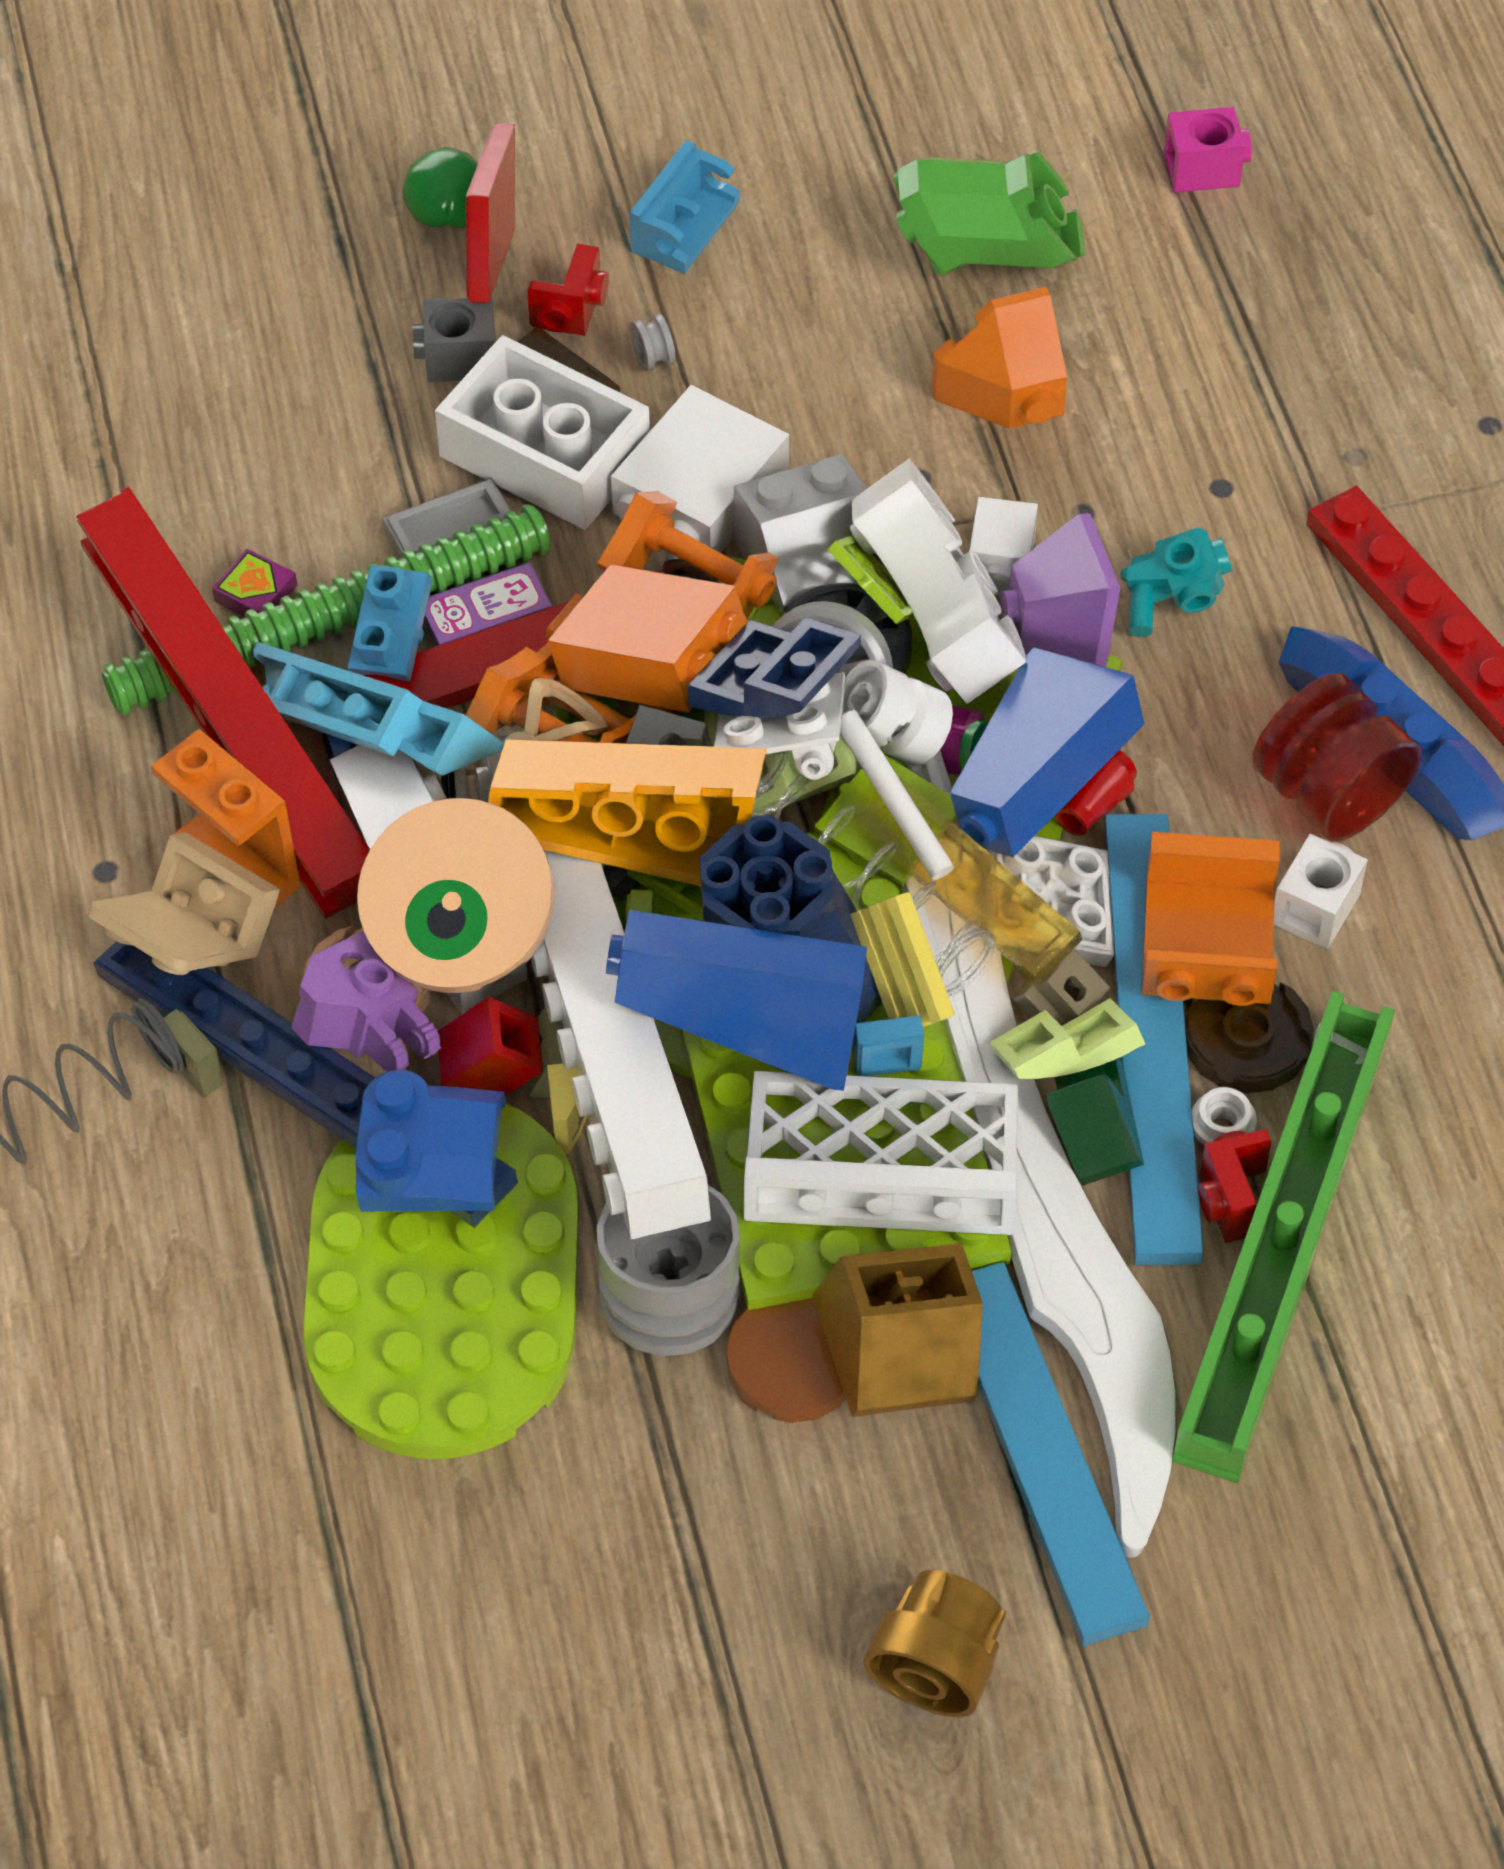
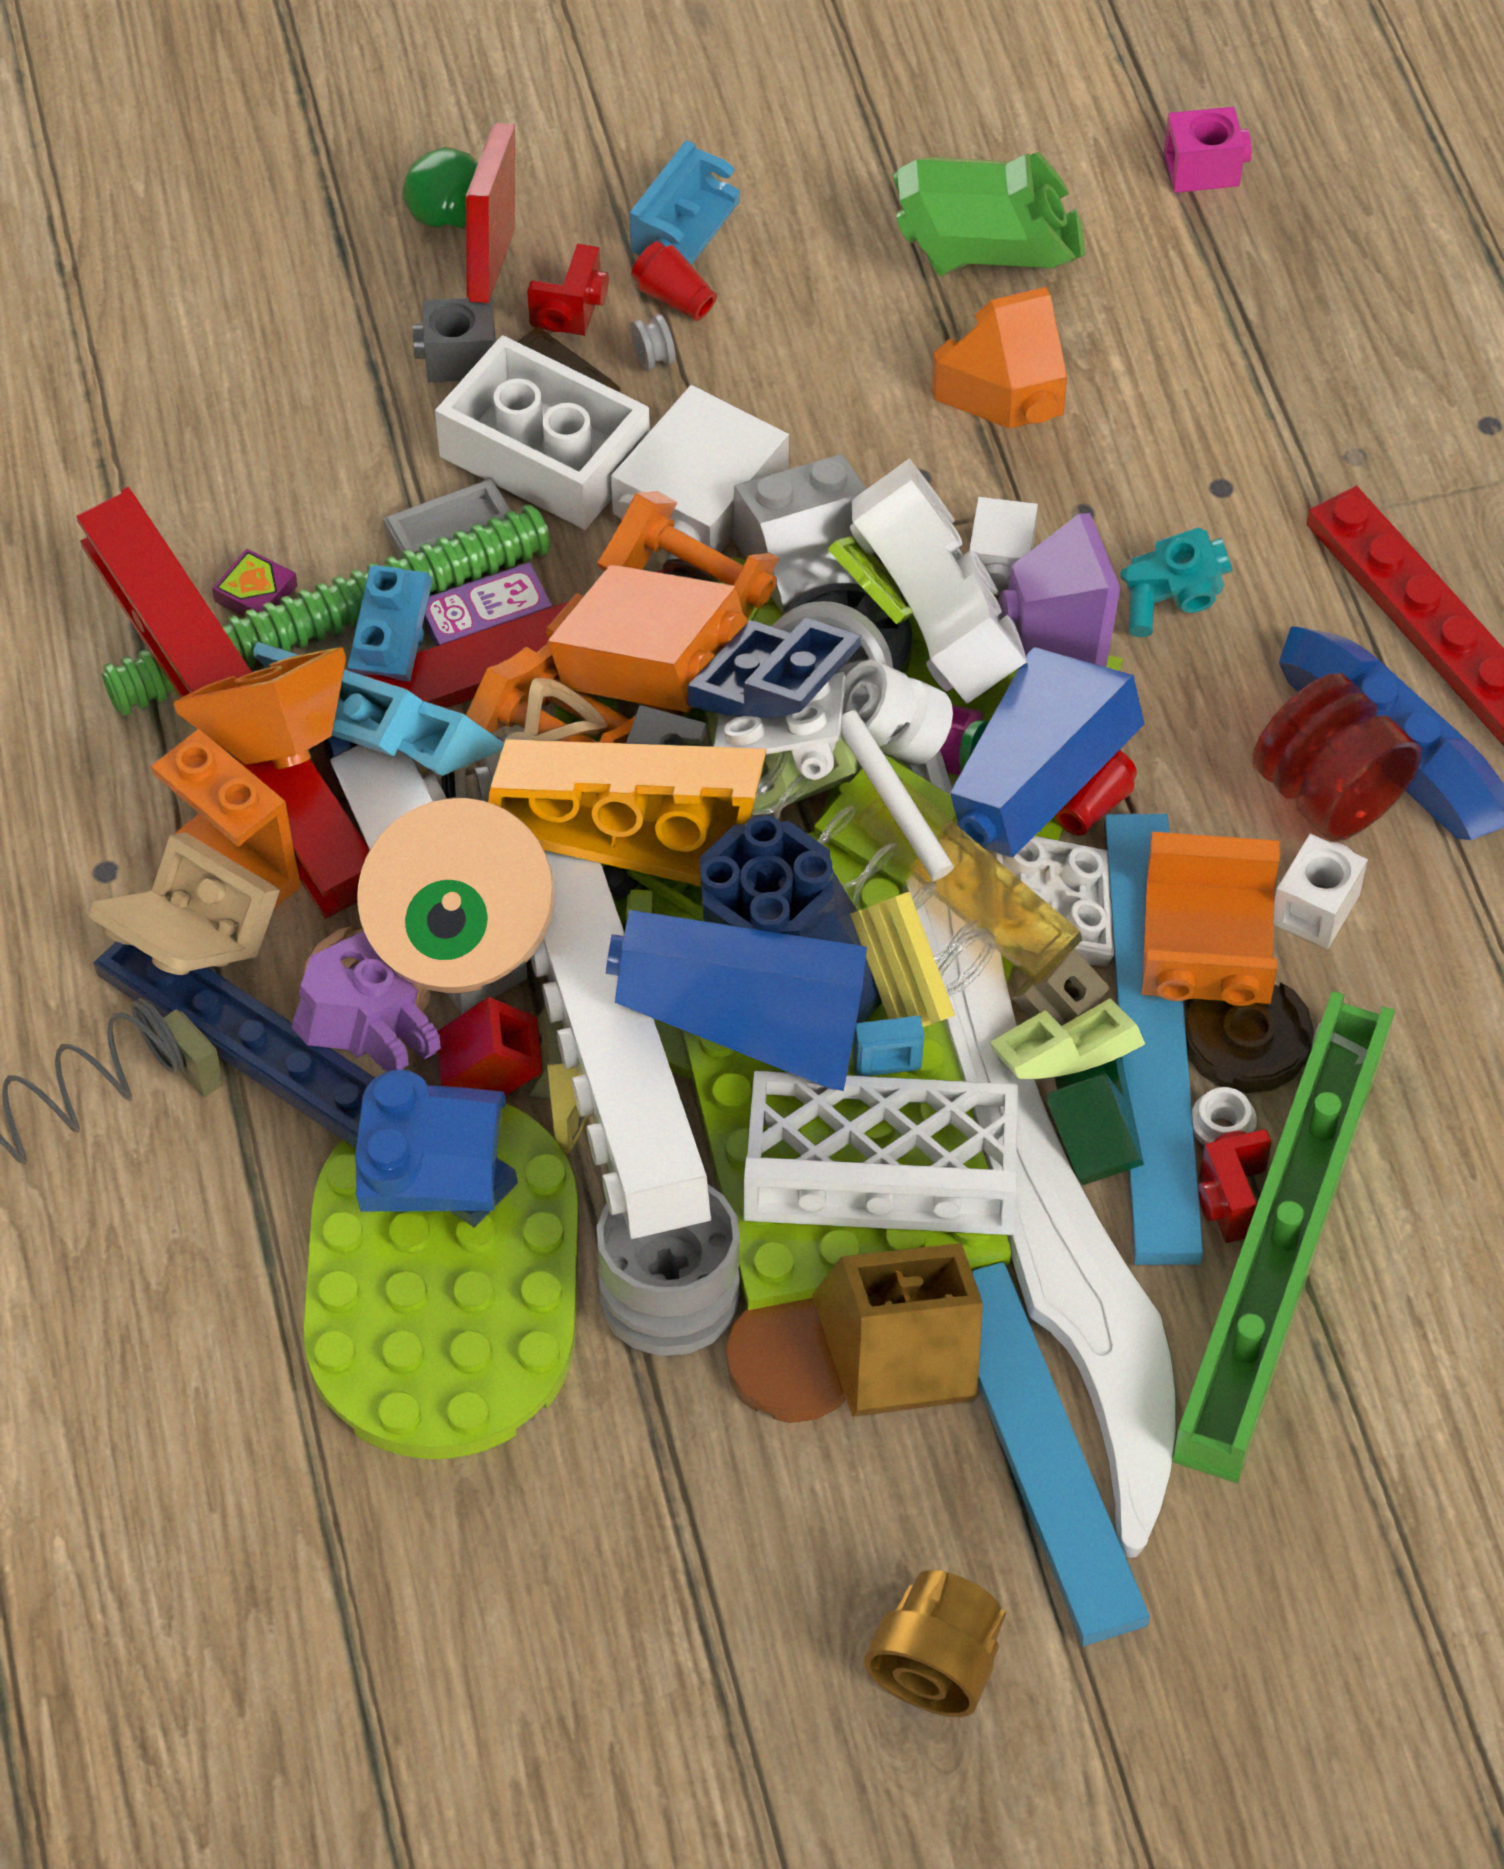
none -> orange slope [173,647,346,769]
none -> red cone [631,241,717,321]

